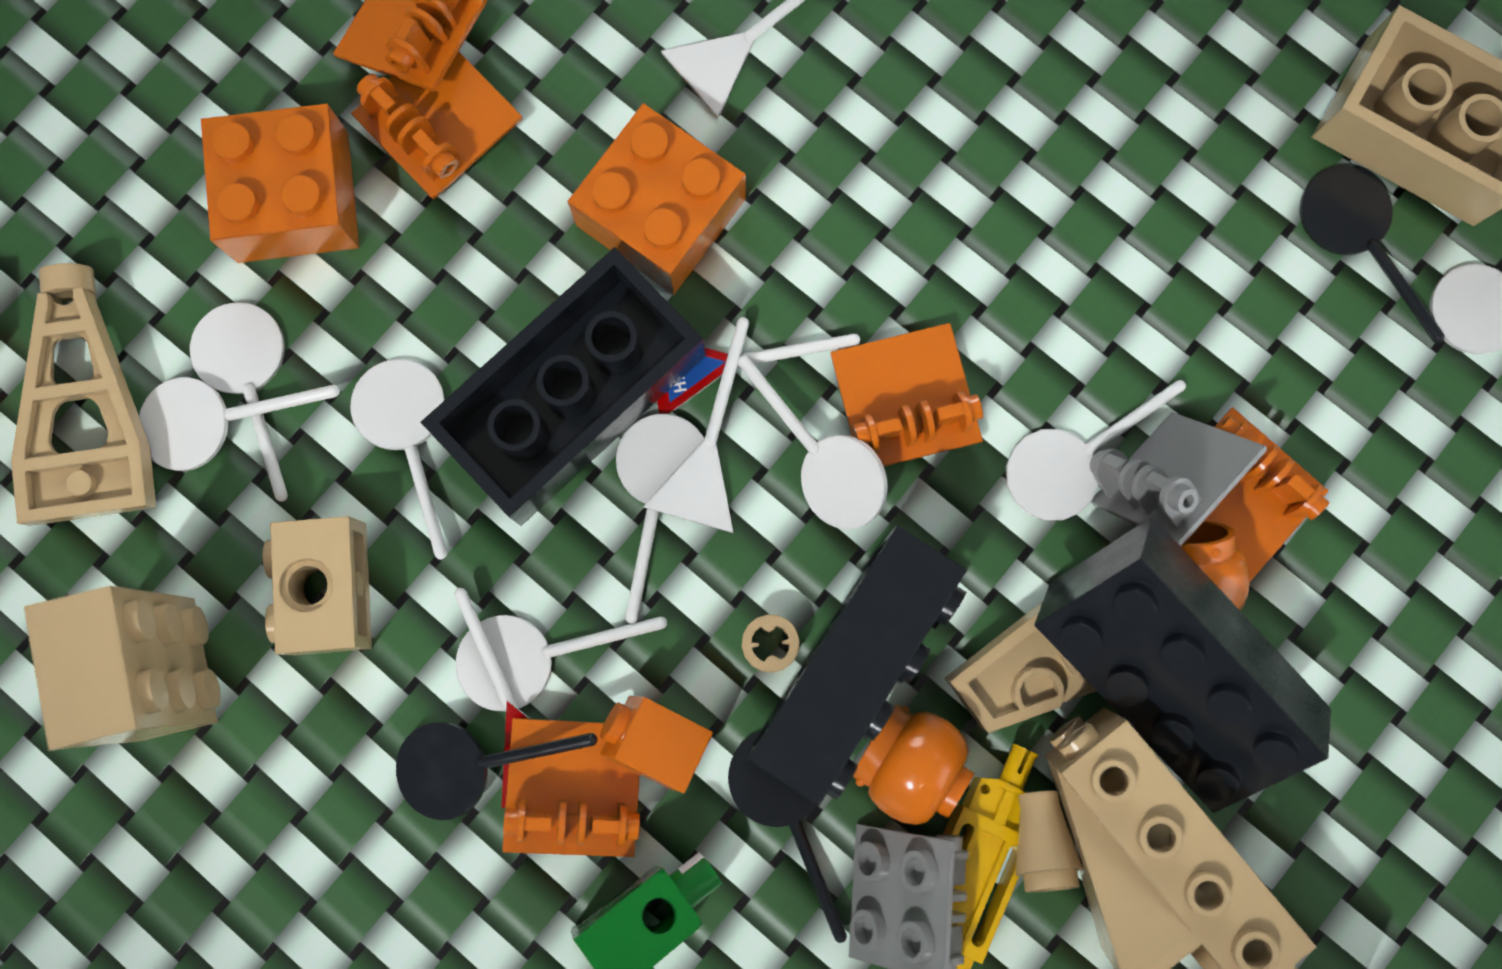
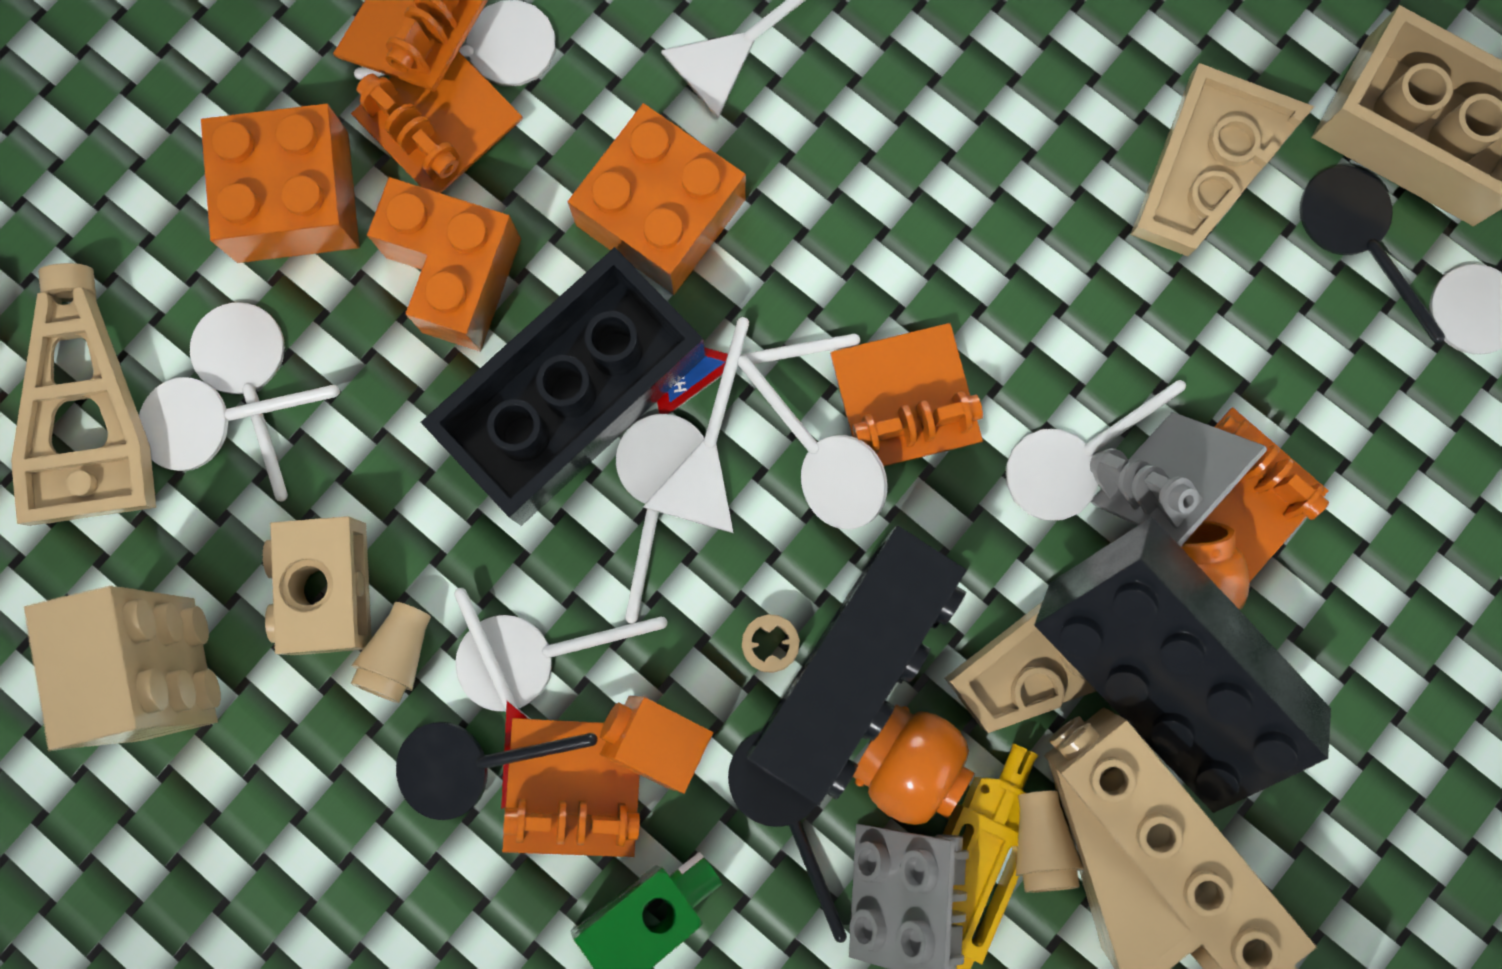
white piece [350,359,447,560] -> none
none -> tan cone [350,602,431,703]
none -> white piece [354,0,555,86]
none -> orange brick [367,177,521,352]
none -> tan wing [1131,63,1315,257]

